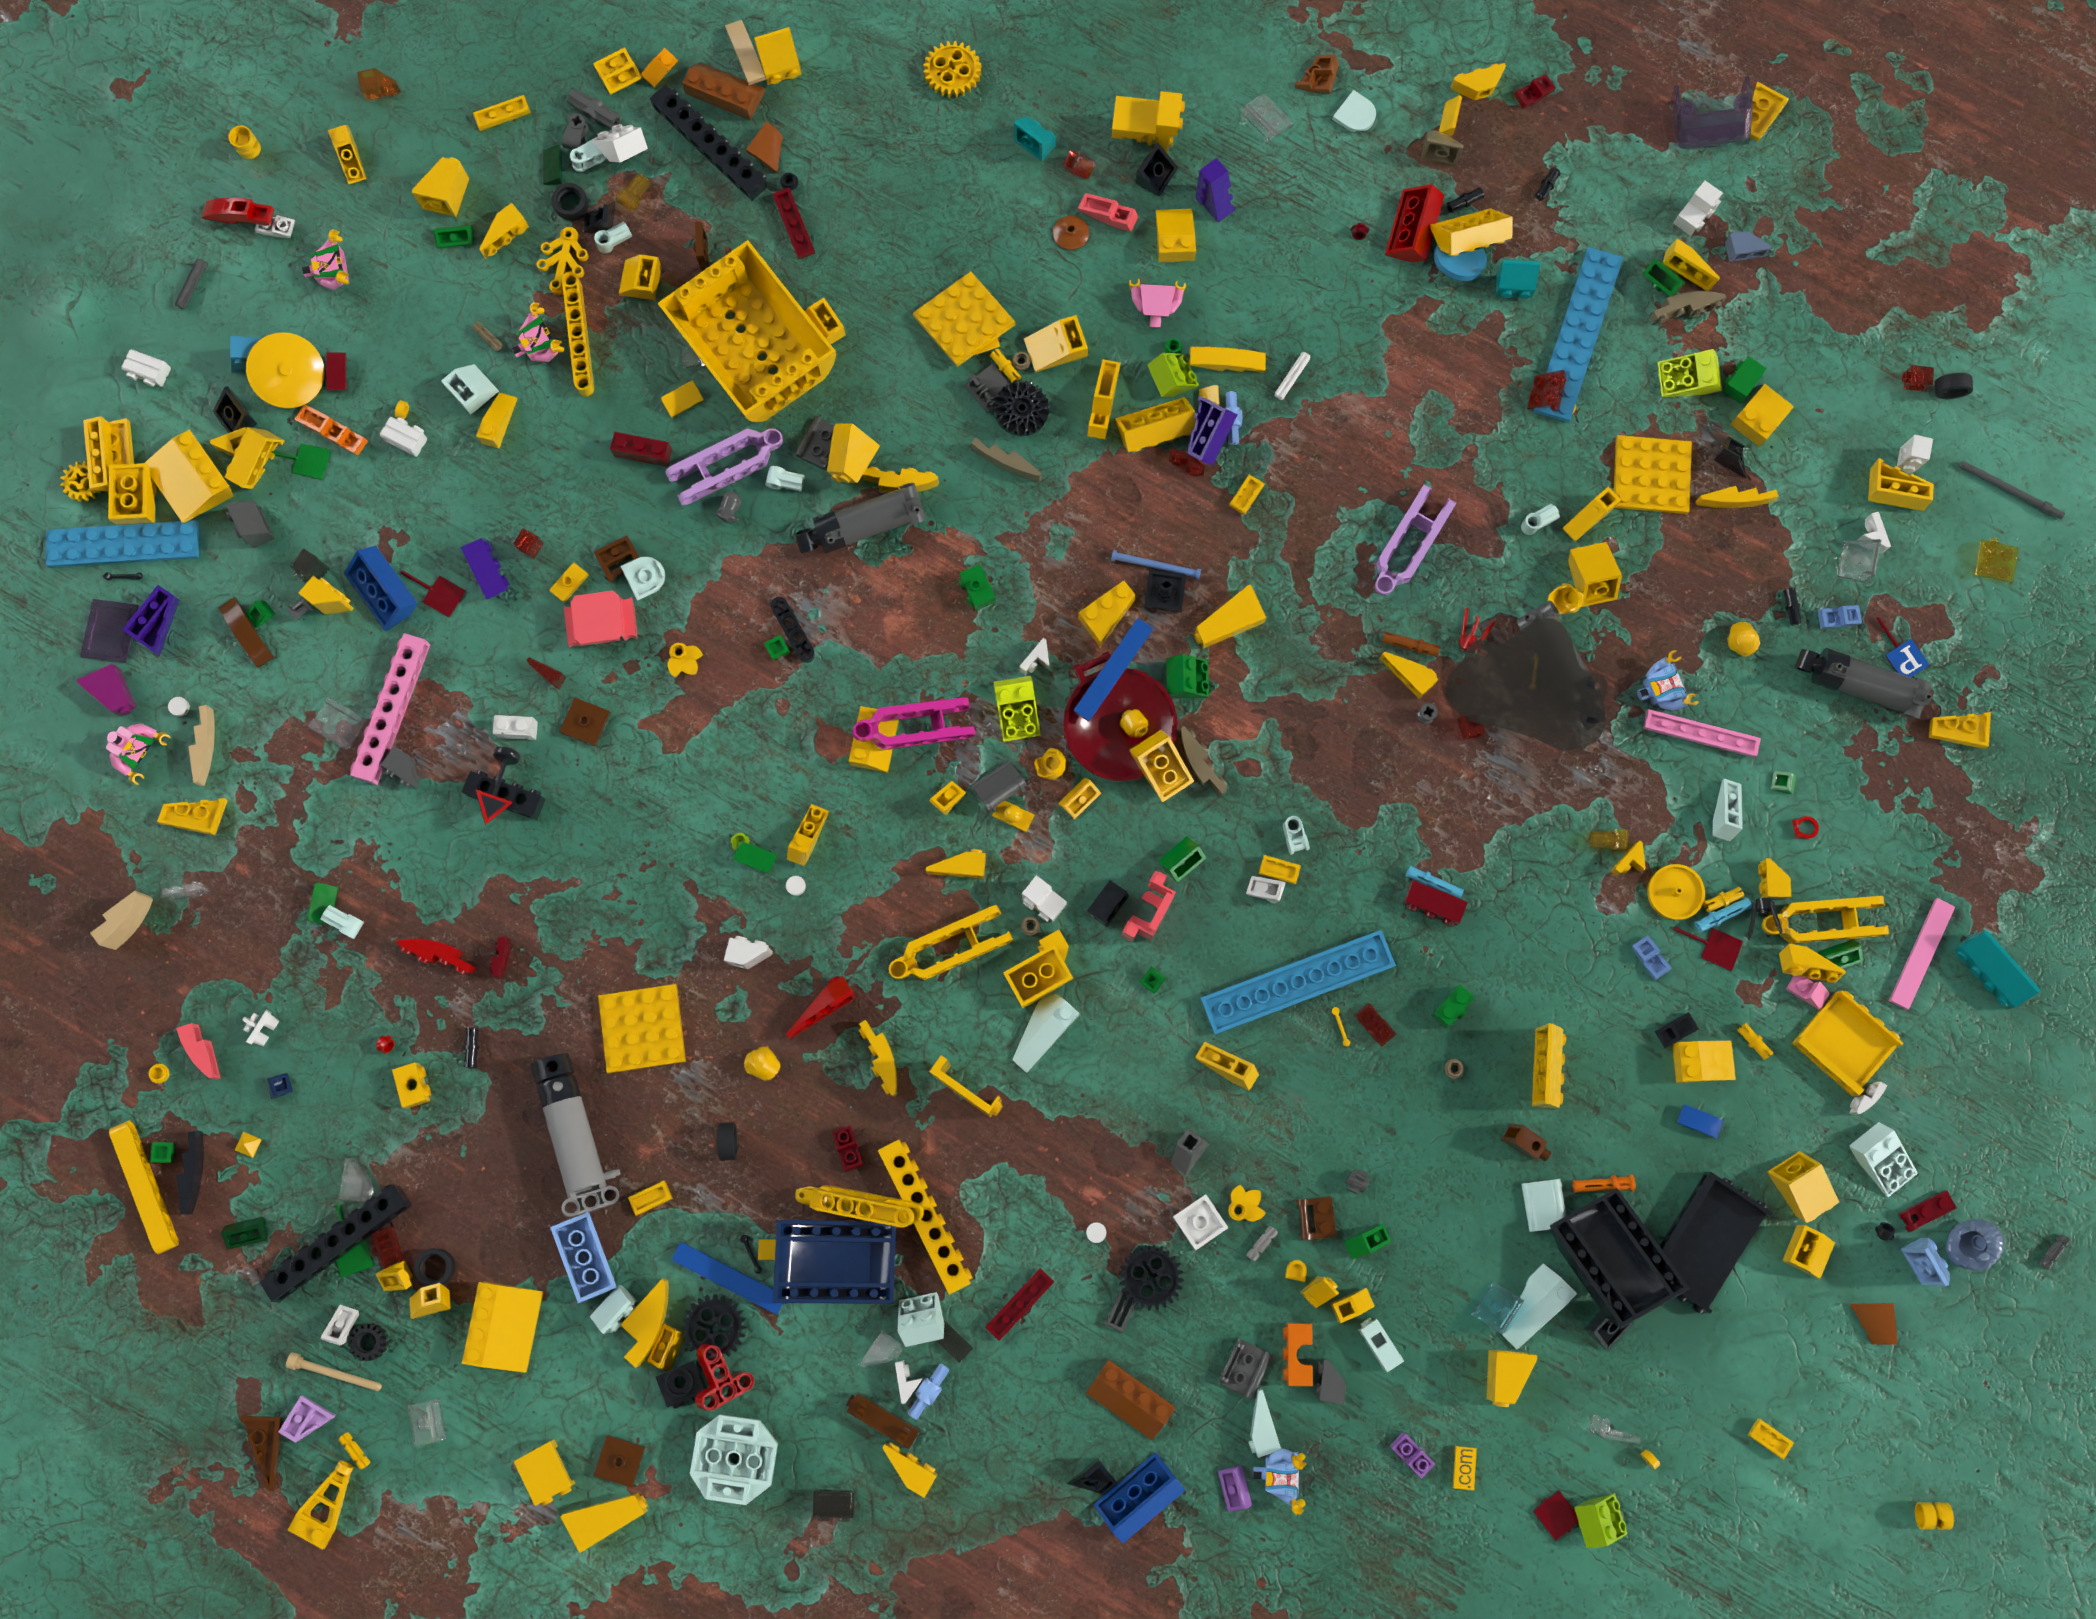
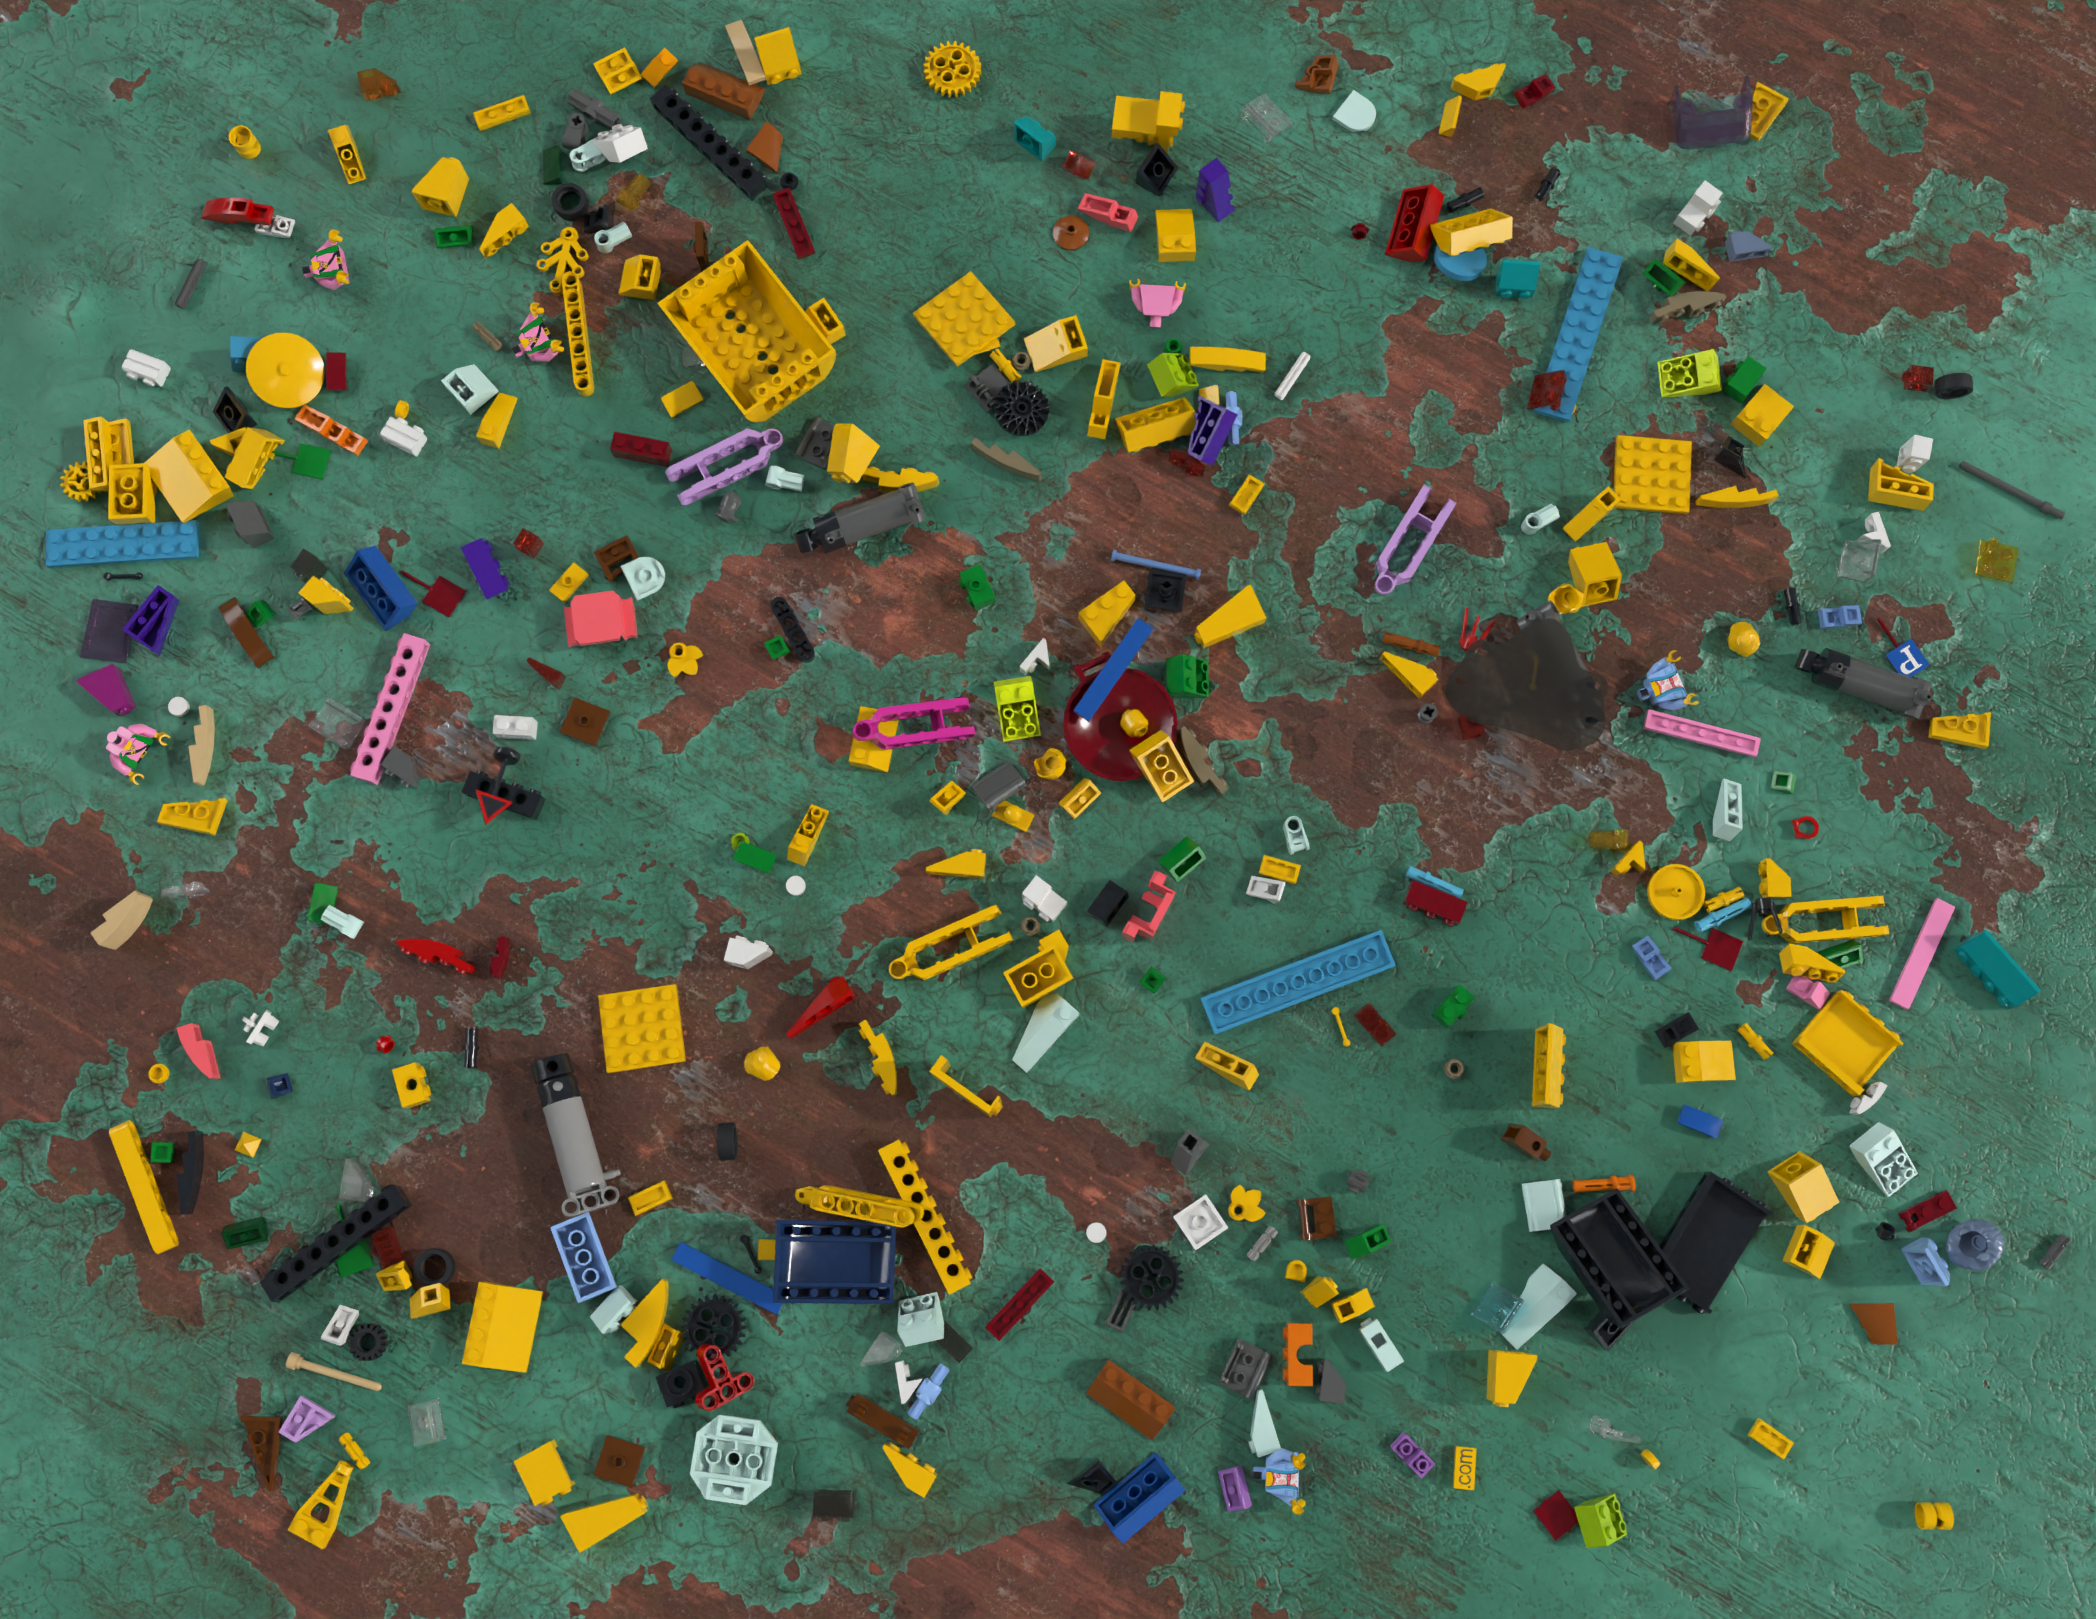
dark red slope [832,1125,864,1172] -> none
dark tan slope [1421,130,1464,166] -> none

